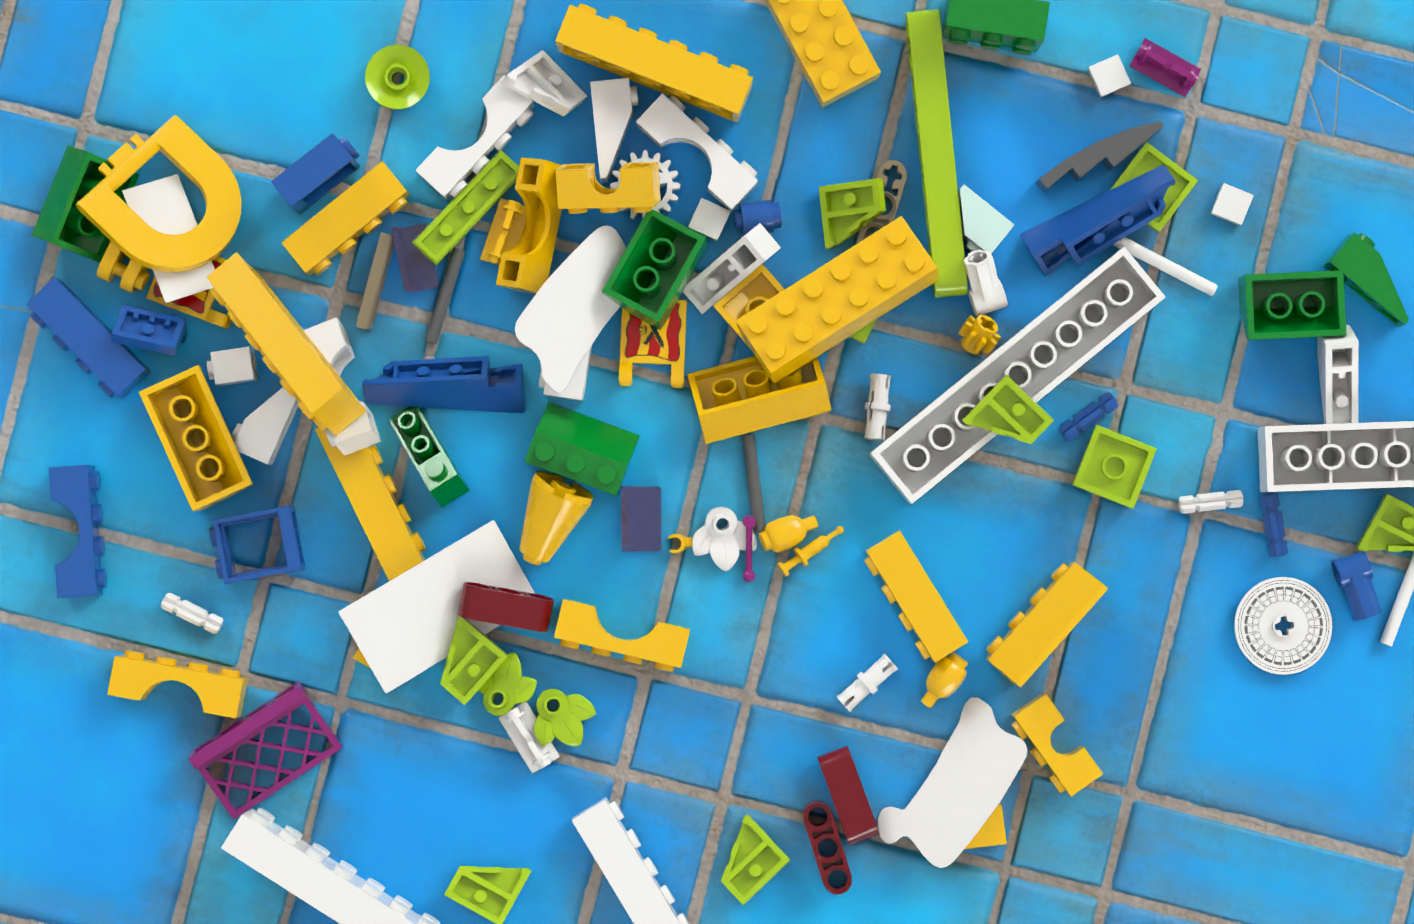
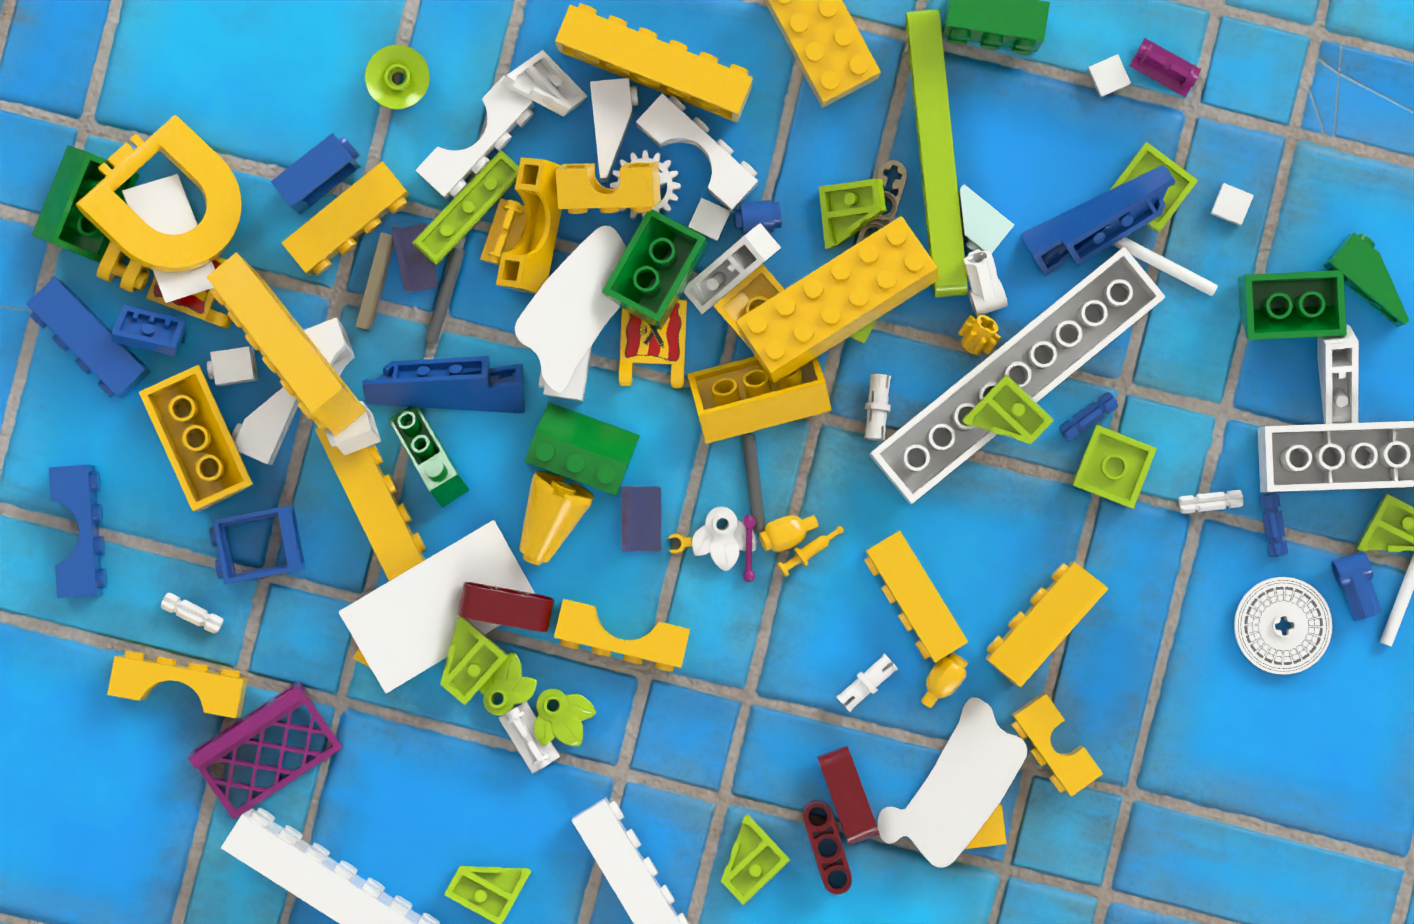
dark grey slope [1035,121,1164,192] -> none

